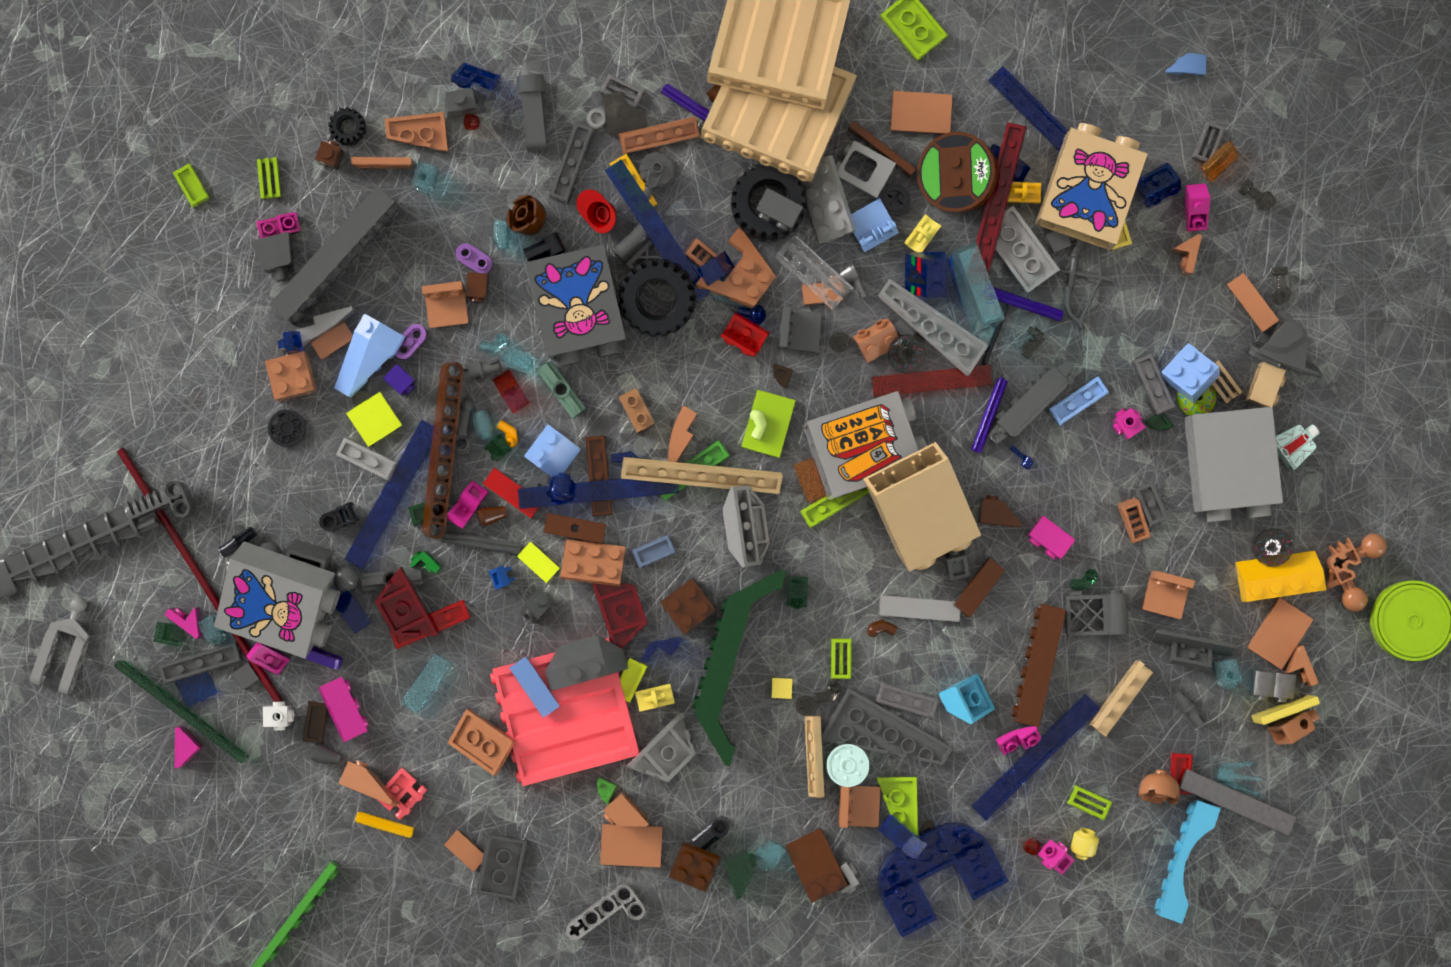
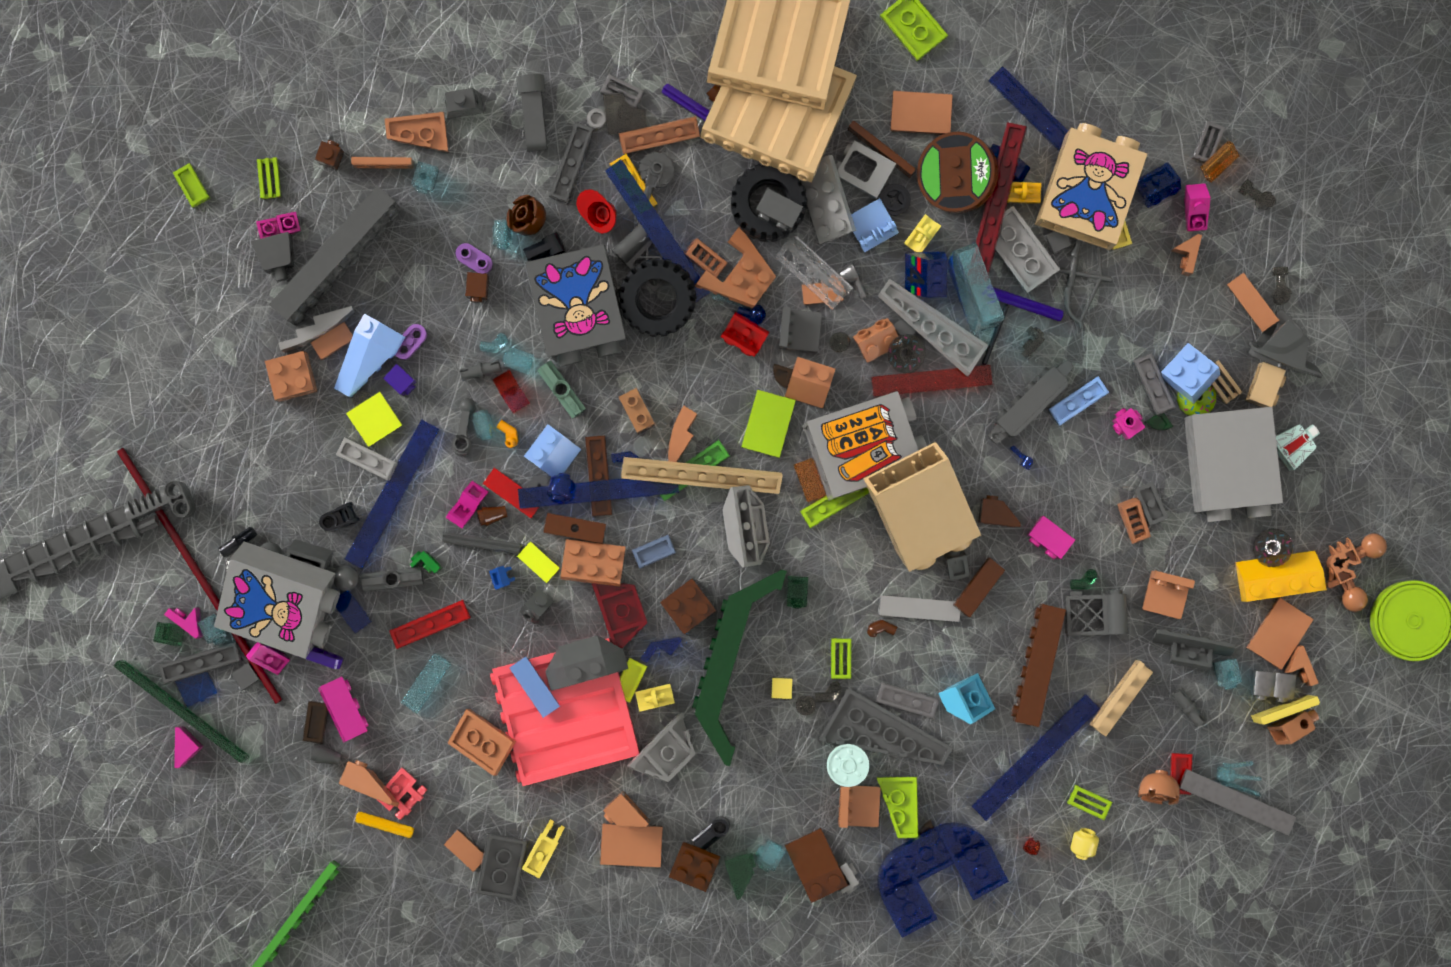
light grey piece [30,596,90,696] -> none
white brick [263,702,294,730] -> none
black wheel [268,409,306,447] -> none
clear blue tile [277,331,304,353] -> none
black tyre [328,107,366,146] -> none
dark red wing [375,567,439,636] -> none
dark green tile [408,502,425,527] -> none
nougat bracket [422,281,469,328] -> none
reddish brown beam [422,362,464,539] -> none
clear blue plate [451,62,501,89] -> none
clear red hinge [464,114,481,130] -> none
clear green tile [484,434,512,462] -> none
light grey beam [566,883,646,940] -> none
bright green tile [597,777,617,804] -> none
clear blue slope [697,251,735,286] -> none
yellowish green arm [750,410,767,440] -> none
tan tile [805,716,824,798] -> none
clear blue slope [878,814,928,860] -> none
dark purple axle [971,377,1008,453] -> none
dark pink slope [996,726,1042,755] -> none
dark pink brick [1038,839,1075,875] -> none
medium azure arch [1155,799,1221,924] -> none
medium blue slope [1166,53,1207,76] -> none
none -> light yellow hinge [522,819,565,878]
none -> nougat slope [785,357,835,409]

